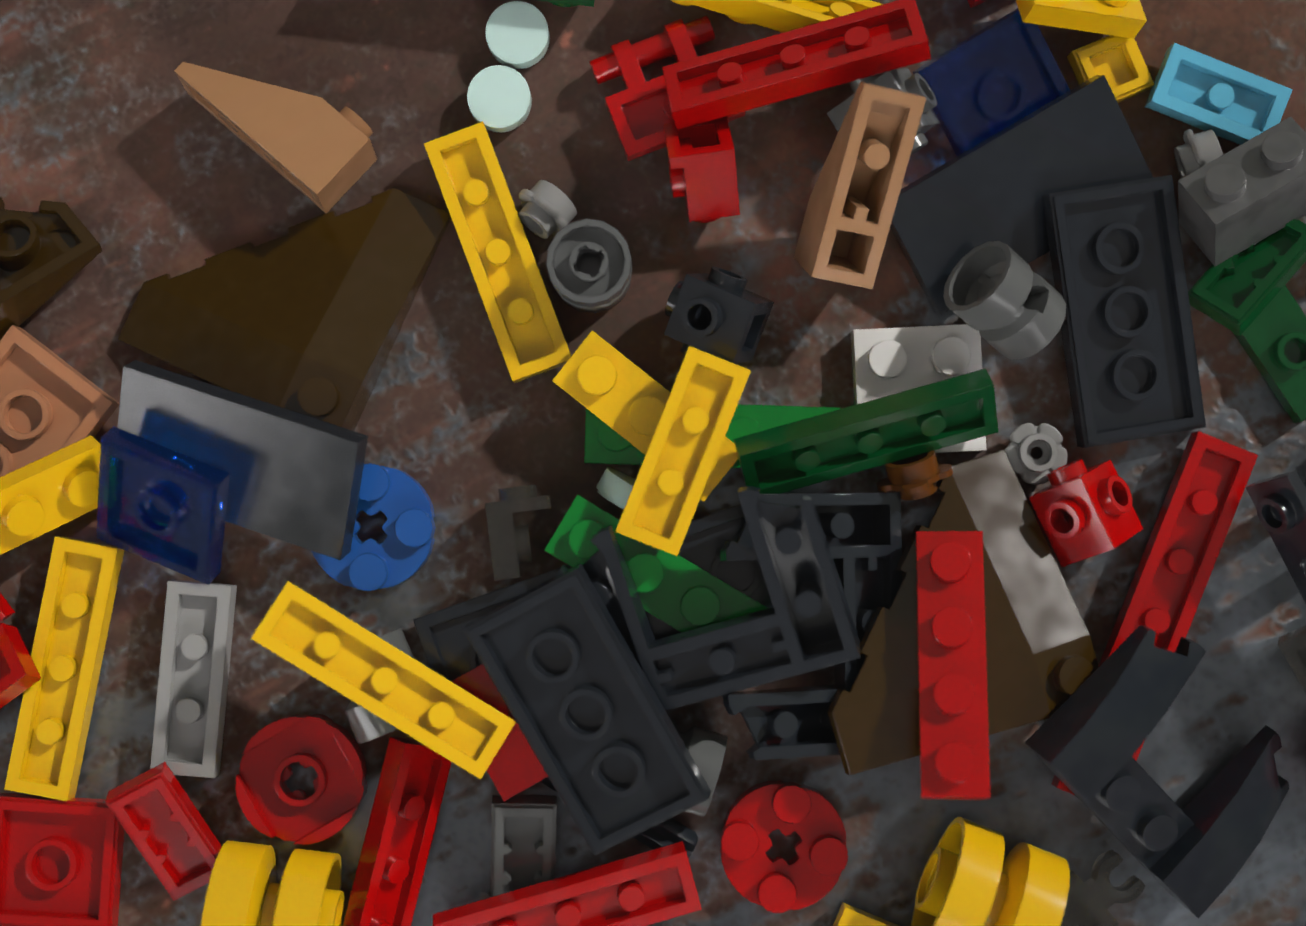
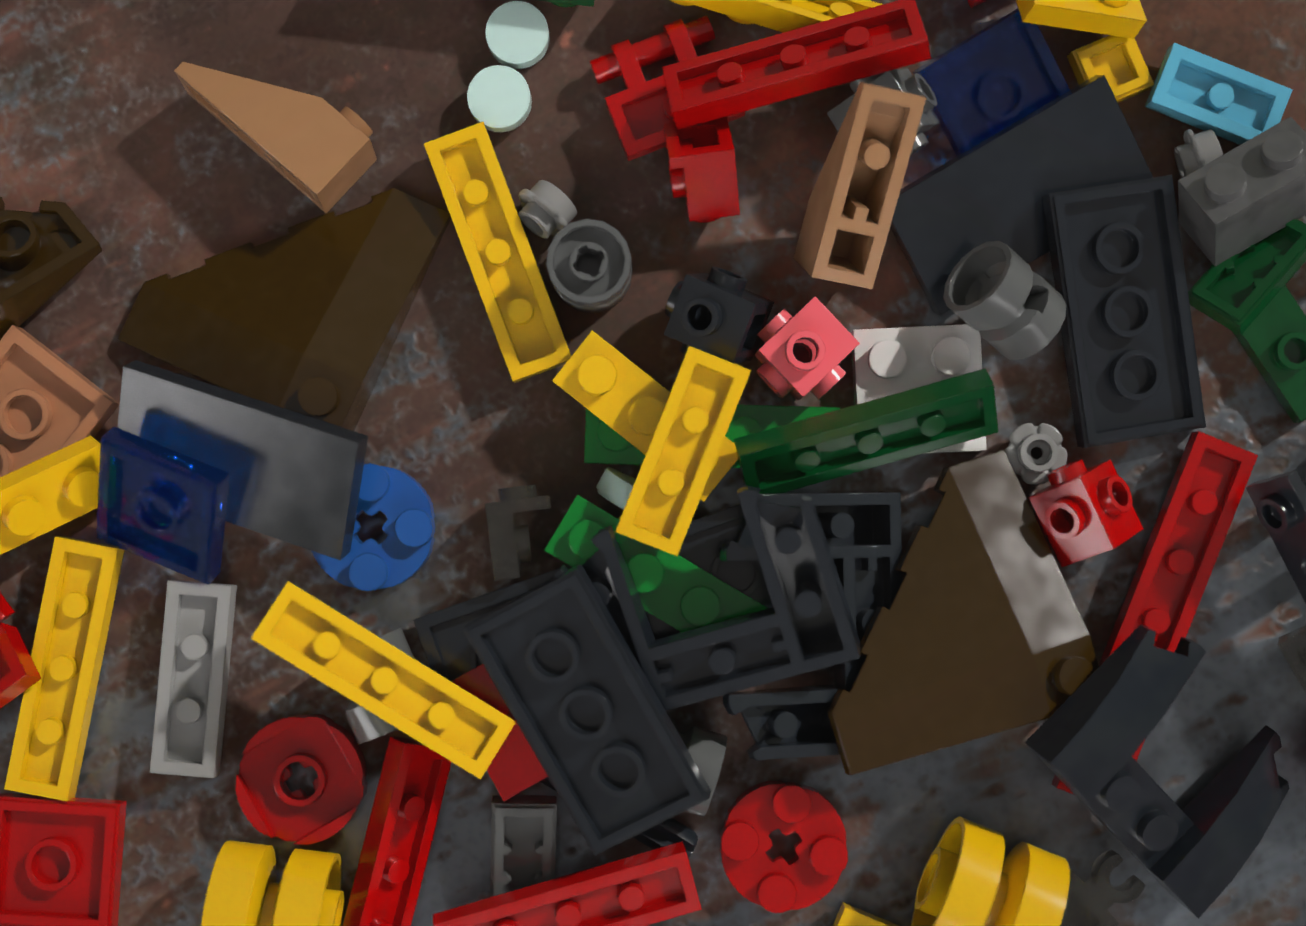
red plate [105,762,222,901] -> none
reddish brown plate [876,451,954,501] -> none
red plate [915,531,991,800] -> none
none -> coral brick [754,296,860,401]

